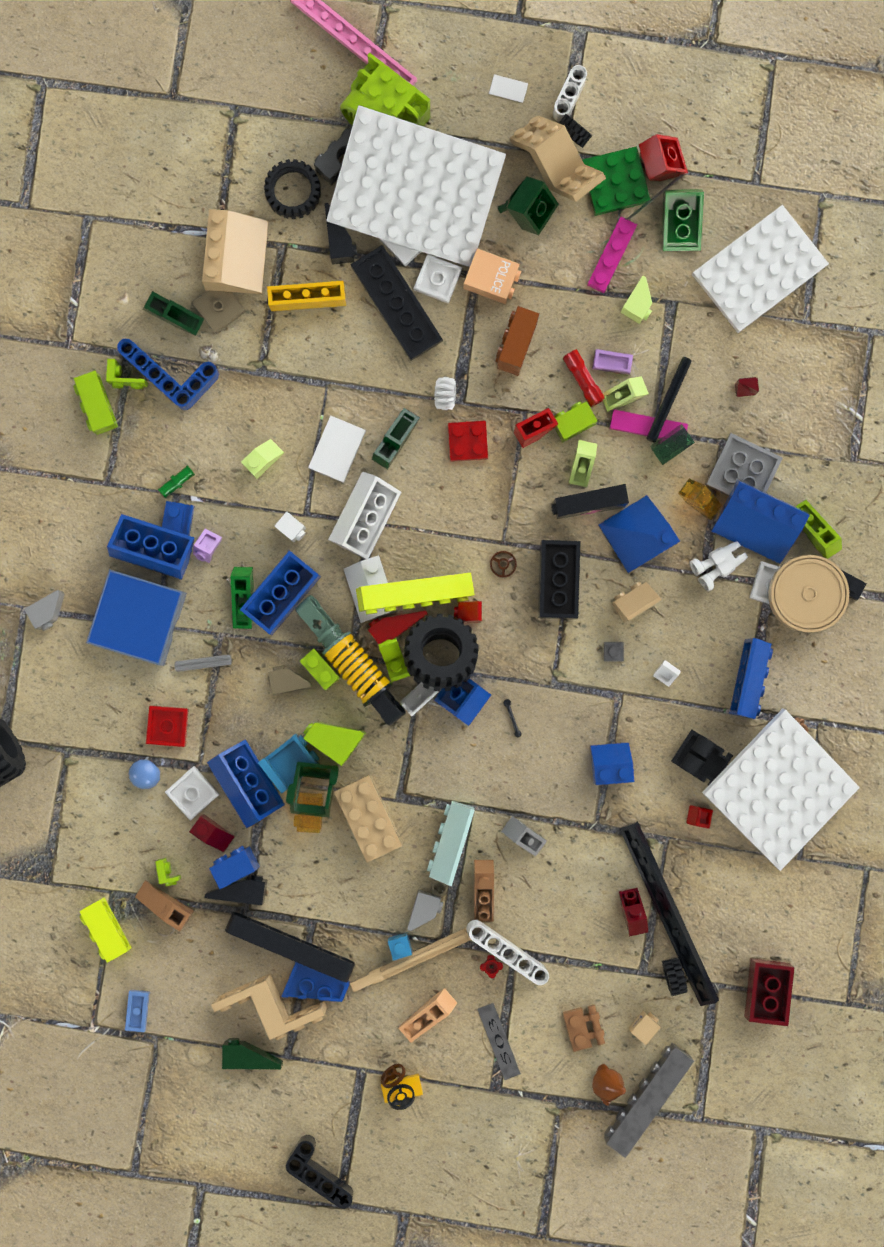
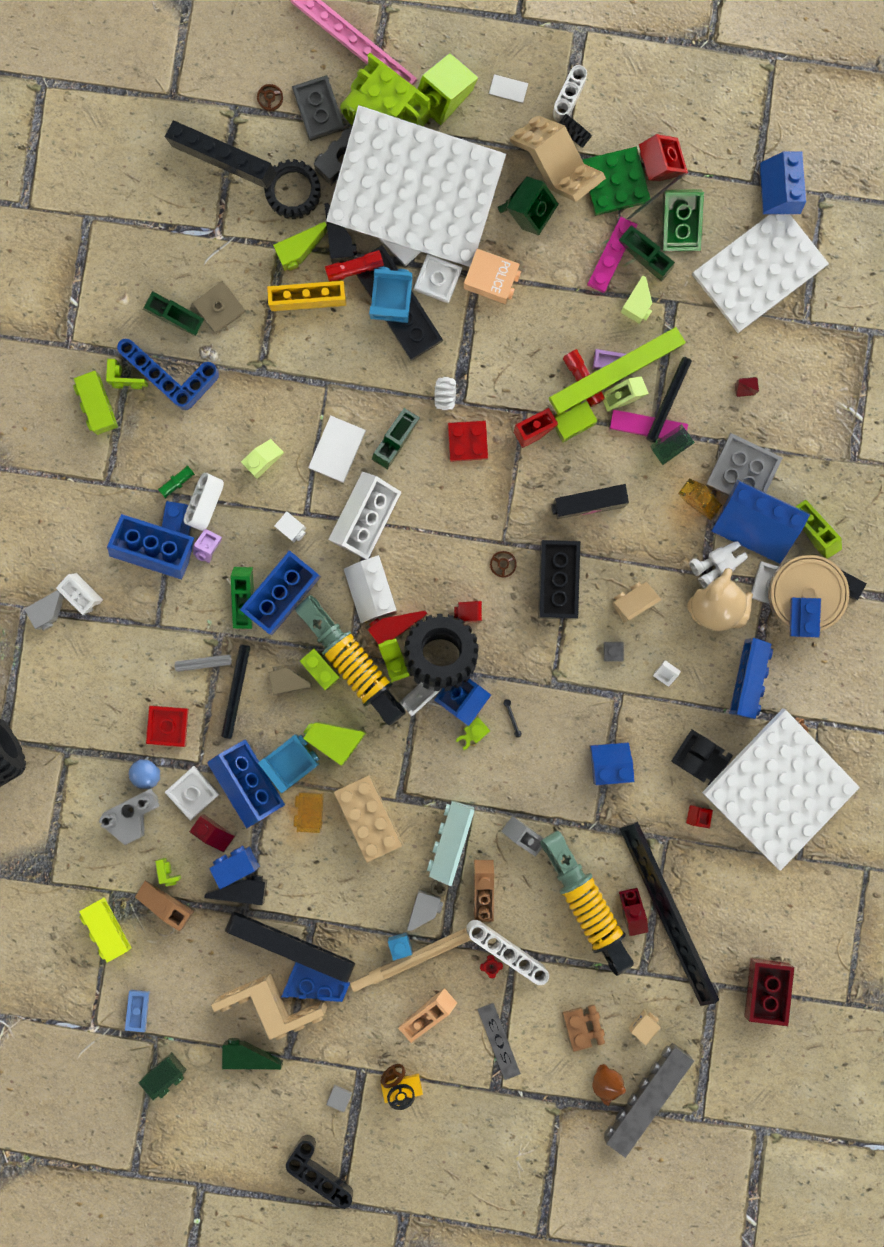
blue tile [86,569,187,666] -> none
tan slope [202,209,269,294] -> none
dark green piece [286,762,339,818] -> none
neon yellow brick [356,573,475,615] -> none
dark orange brick [495,306,540,376] -> none
yellowish green slope [569,440,597,487] -> none
blue slope [598,495,680,573] -> none
black tyre [662,957,688,996] -> none
none -> white hinge [56,573,103,615]
none -> light grey piece [99,789,160,845]
none -> clear green brick [138,1052,187,1101]
none -> black brick [164,120,277,189]
none -> white beam [184,473,224,531]
none -> black axle [221,644,250,739]
none -> reddish brown piece [257,84,283,111]
none -> lime slope [273,222,328,271]
none -> dark grey tile [292,75,345,141]
none -> red axle [325,250,384,282]
none -> light grey tile [326,1085,352,1112]
none -> dark azure panel [369,267,413,323]
none -> slope [418,53,478,125]
none -> lime plate [456,717,490,750]
none -> piece [540,831,634,976]
none -> lime tile [549,327,686,415]
none -> dark green slope [619,225,675,281]
none -> tan piece [687,568,753,631]
none -> blue slope [760,151,806,214]
none -> blue plate [790,597,821,638]

